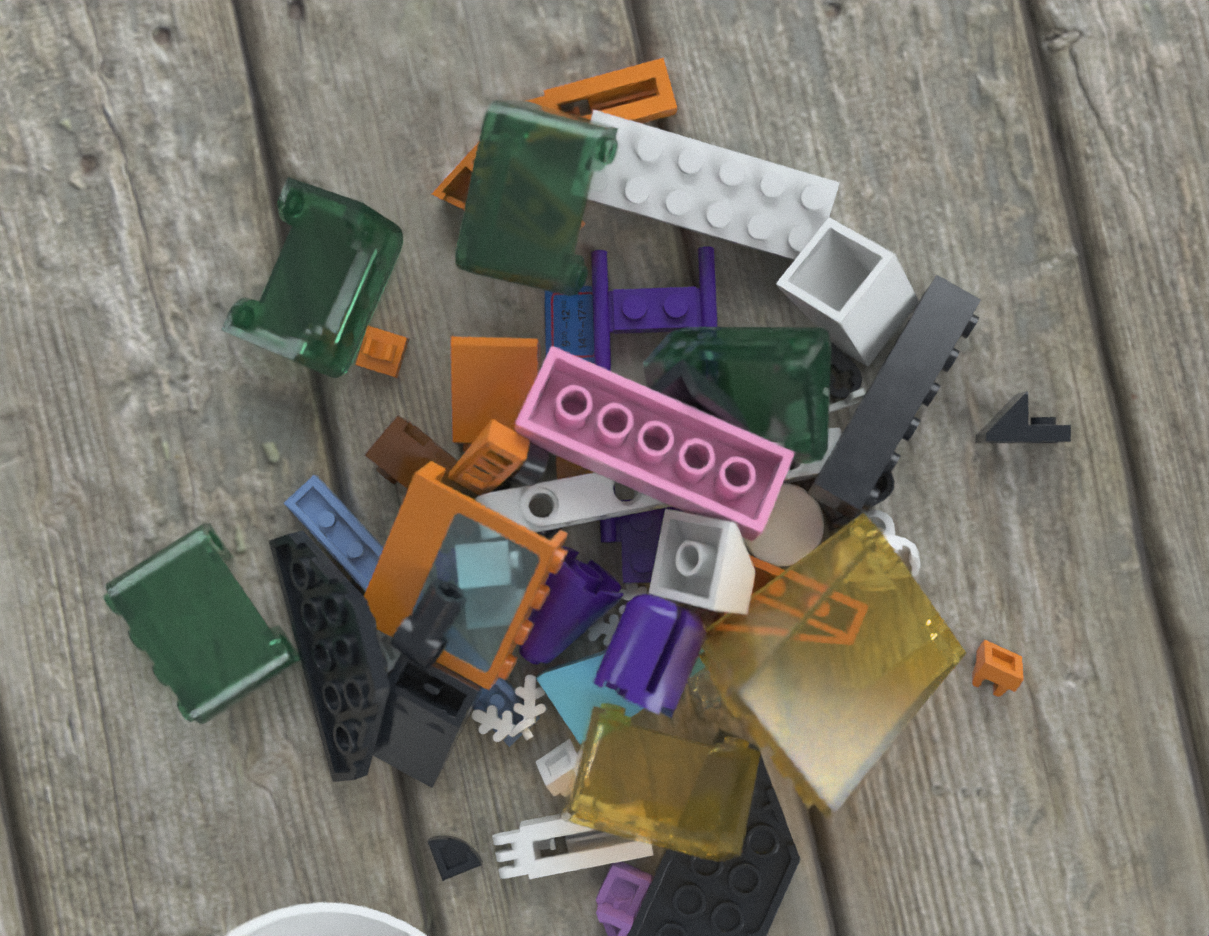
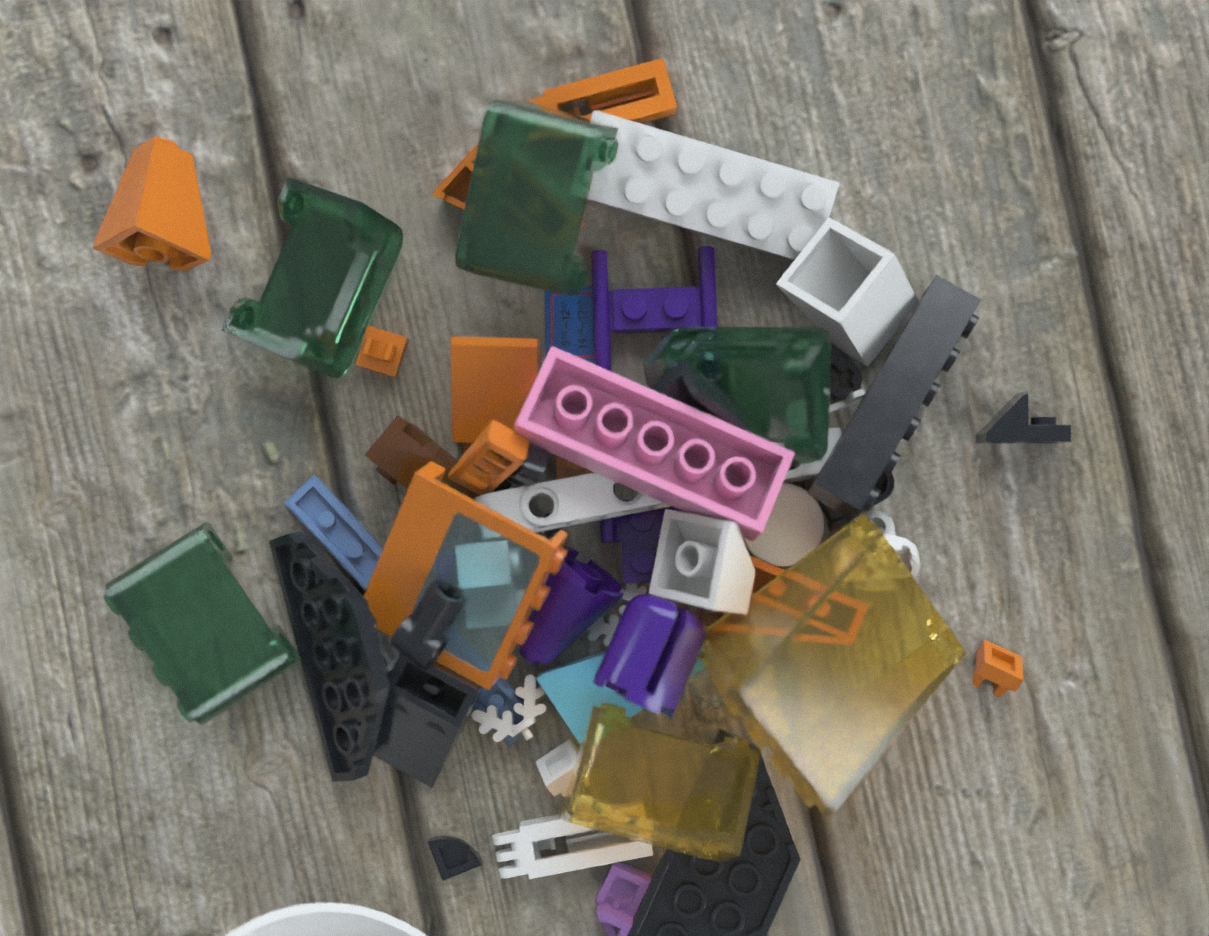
none -> orange slope [93,136,211,271]

